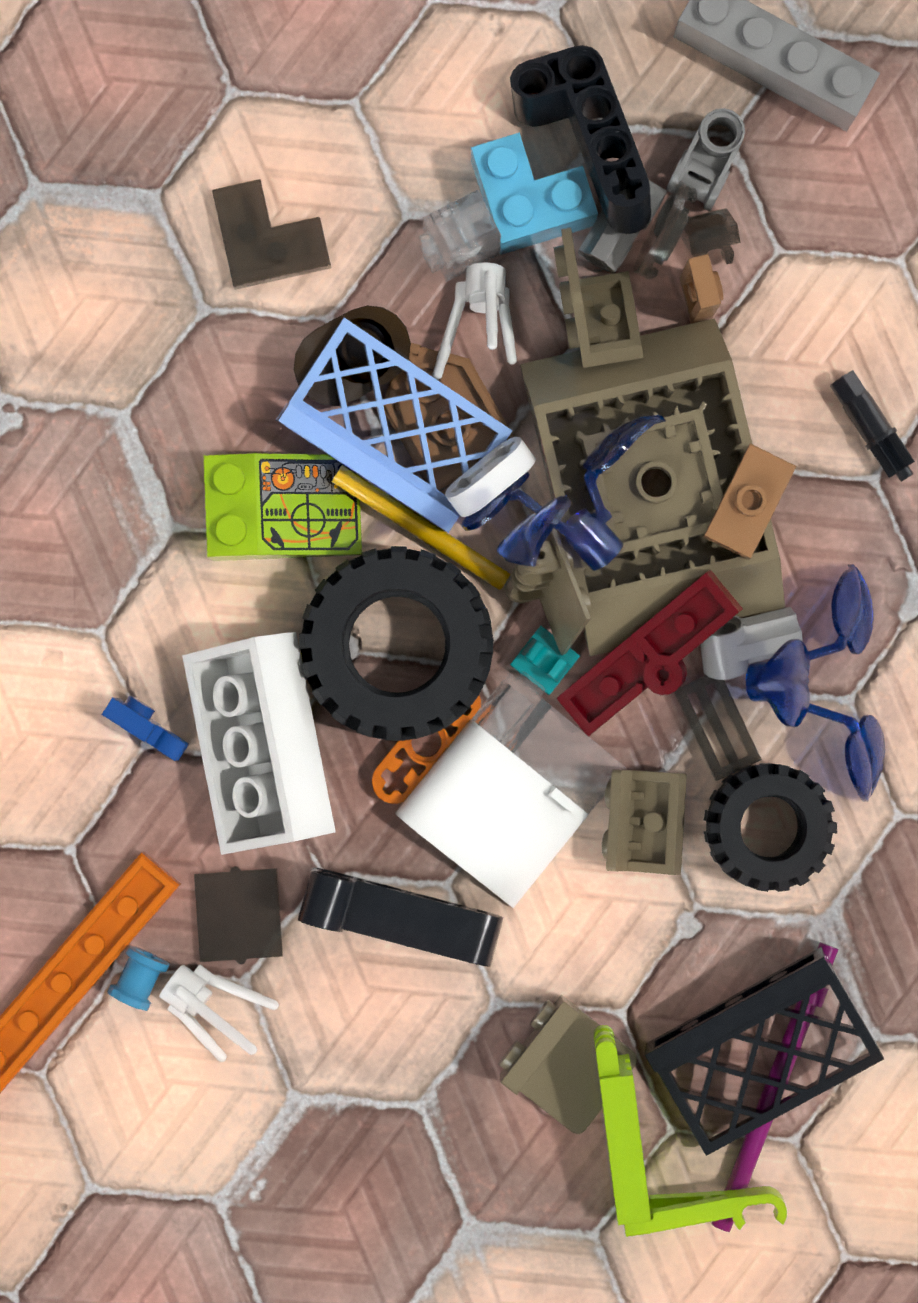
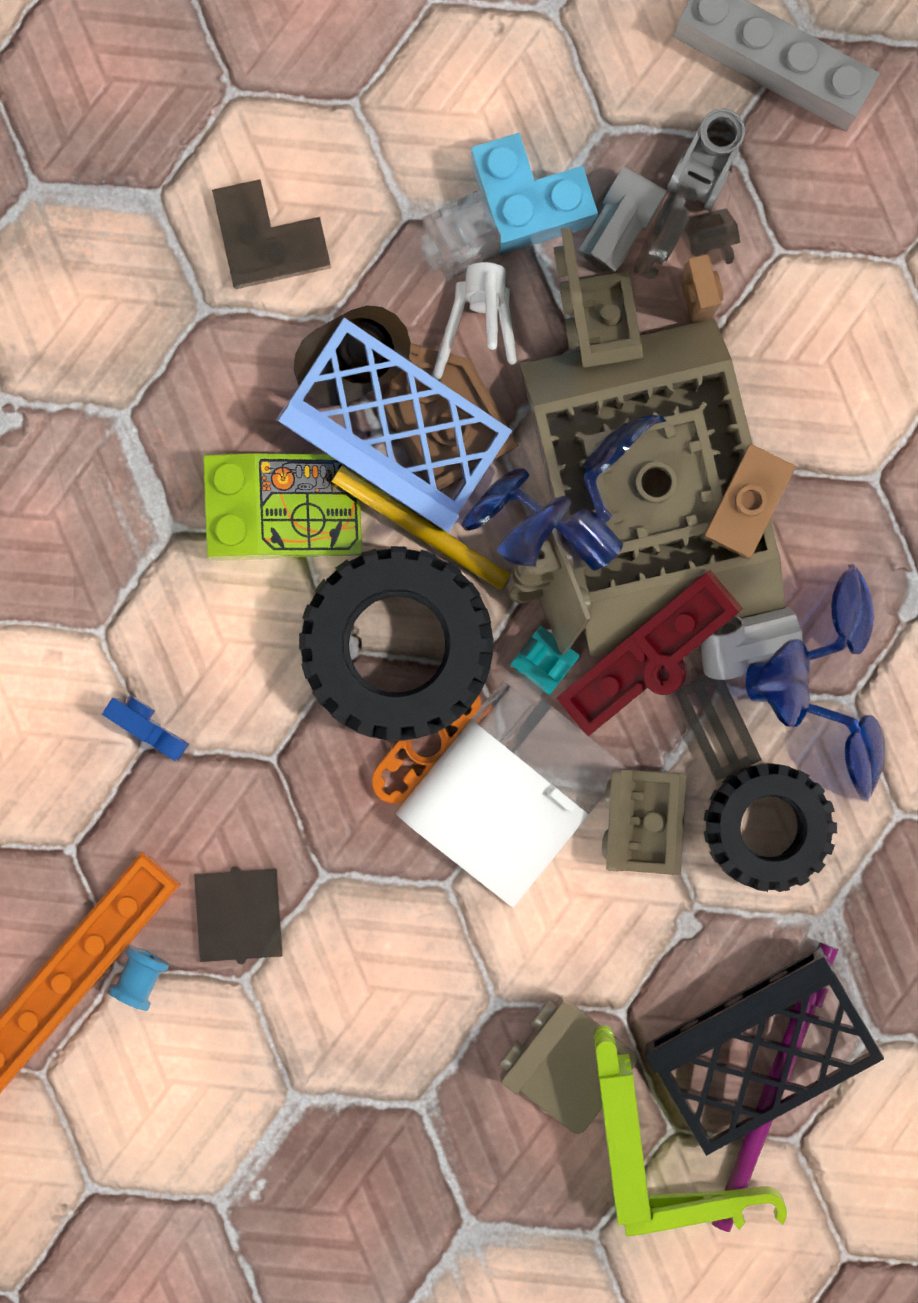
white plant [159,965,279,1062] -> none
white brick [182,632,336,855] -> none
black beam [298,867,504,967] -> none
white beam [445,437,536,517] -> none
black beam [510,45,651,234] -> none
black piece [830,370,915,482] -> none

